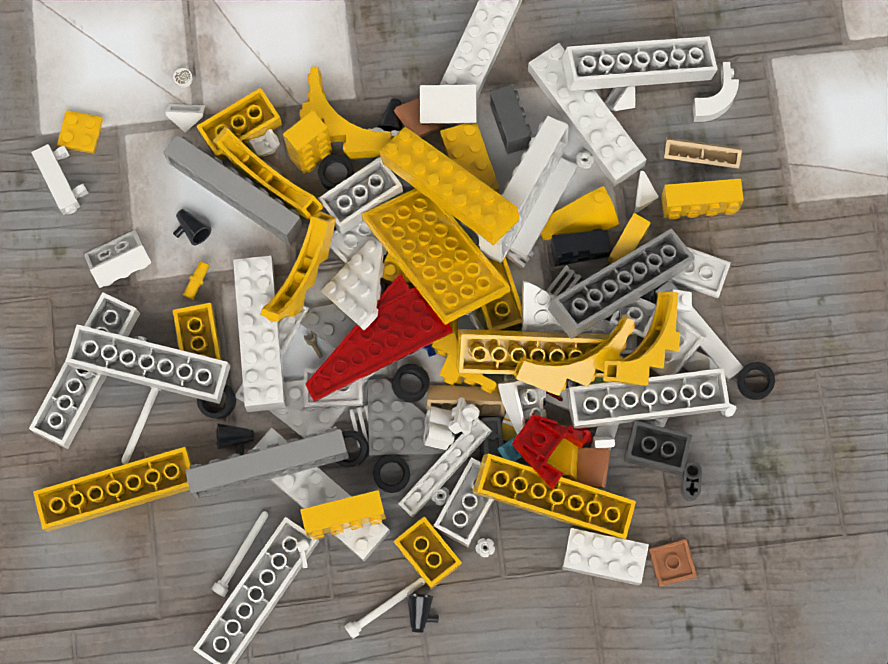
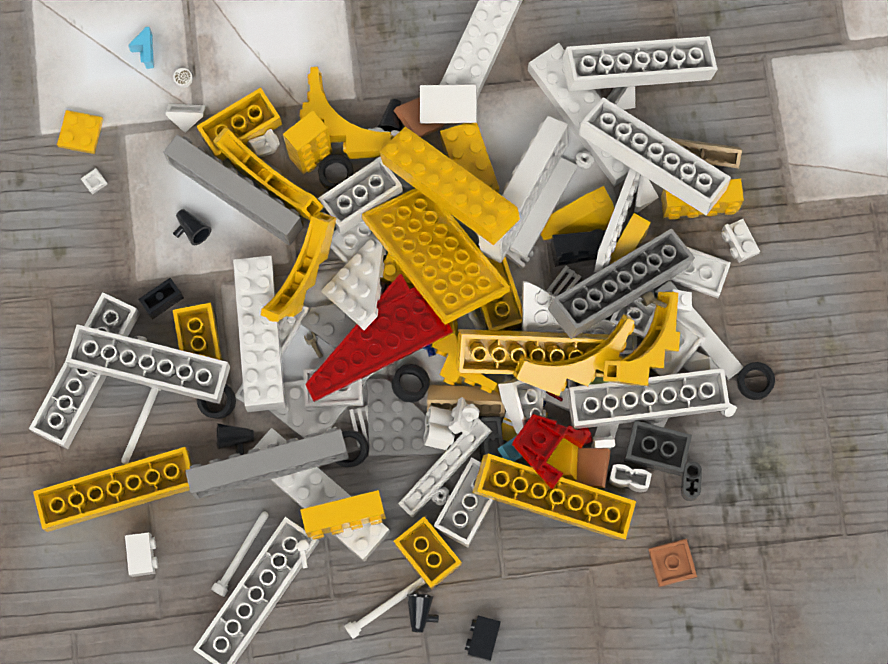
white brick [31,144,89,215] -> none
white slope [84,230,151,288] -> none
yellow pin [183,261,210,300] -> none
black tyre [373,454,410,493] -> none
white plate [475,538,495,557] -> none
dark grey brick [490,85,532,155] -> none
white brick [562,528,649,586] -> none
white arch [693,62,739,122] -> none
none -> white tile [81,168,107,195]
none -> white brick [125,532,158,577]
none -> medium azure slope [128,27,154,69]
none -> black brick [138,278,184,320]
none -> black brick [465,615,501,662]
none -> white brick [579,98,731,215]
none -> white plate [594,168,641,272]
none -> white brick [608,464,652,492]
none -> dark tan hand [641,292,667,308]
none -> white bracket [721,219,760,263]

